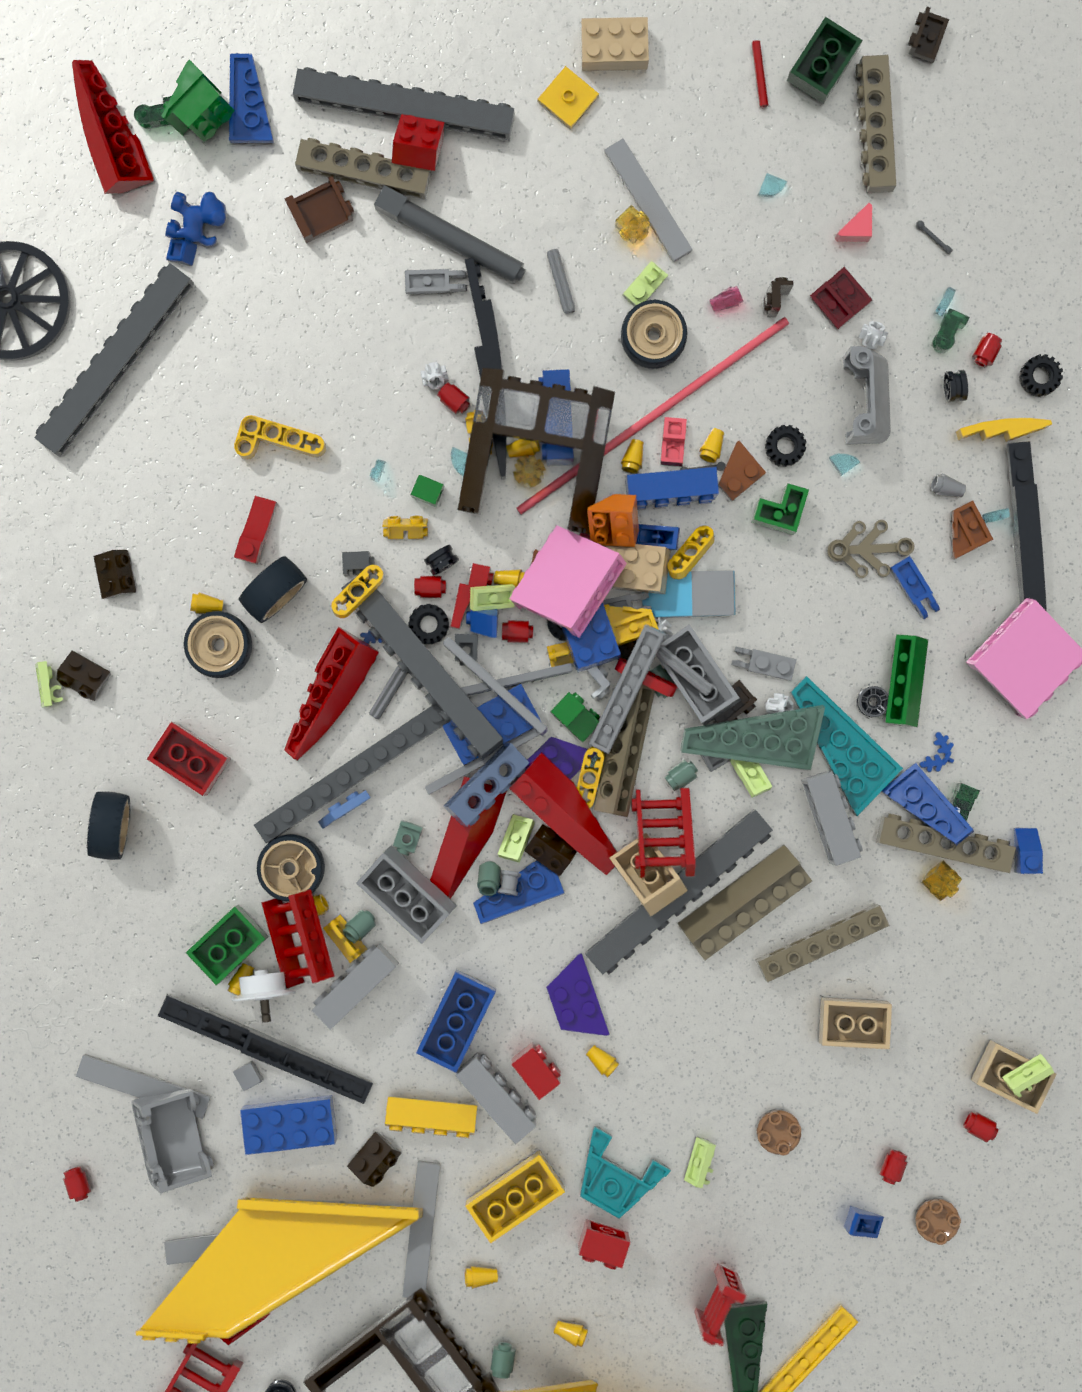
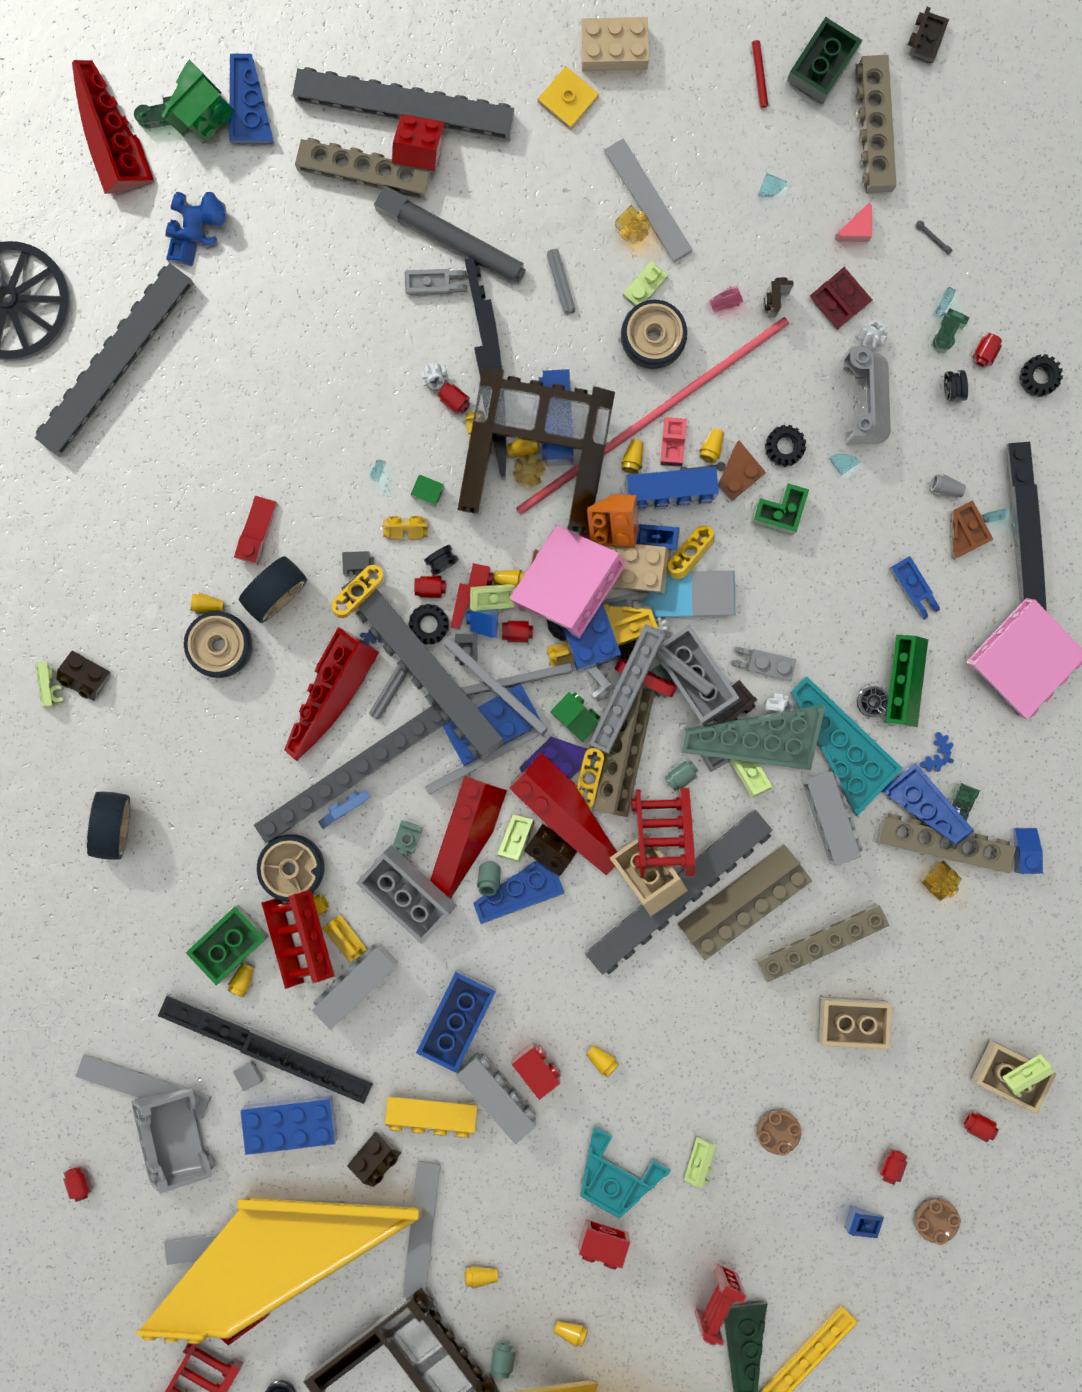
dark brown bracket [93,550,136,599] -> none
red brick [147,722,231,796] -> none
white piece [232,969,295,1023] -> none
yellow beam [234,415,326,459] -> none
reddish brown panel [285,176,354,243] -> none
sand green brick [343,910,375,943] -> none
sand blue brick [443,743,529,826] -> none
clear light blue tile [451,447,467,476] -> none
yellow brick [465,1150,565,1244] -> none
light grey bush [498,870,521,896] -> none
dark purple wing [546,953,610,1036] -> none
dark tan plant [827,520,915,579] -> none
yellow slope [956,418,1052,442] -> none

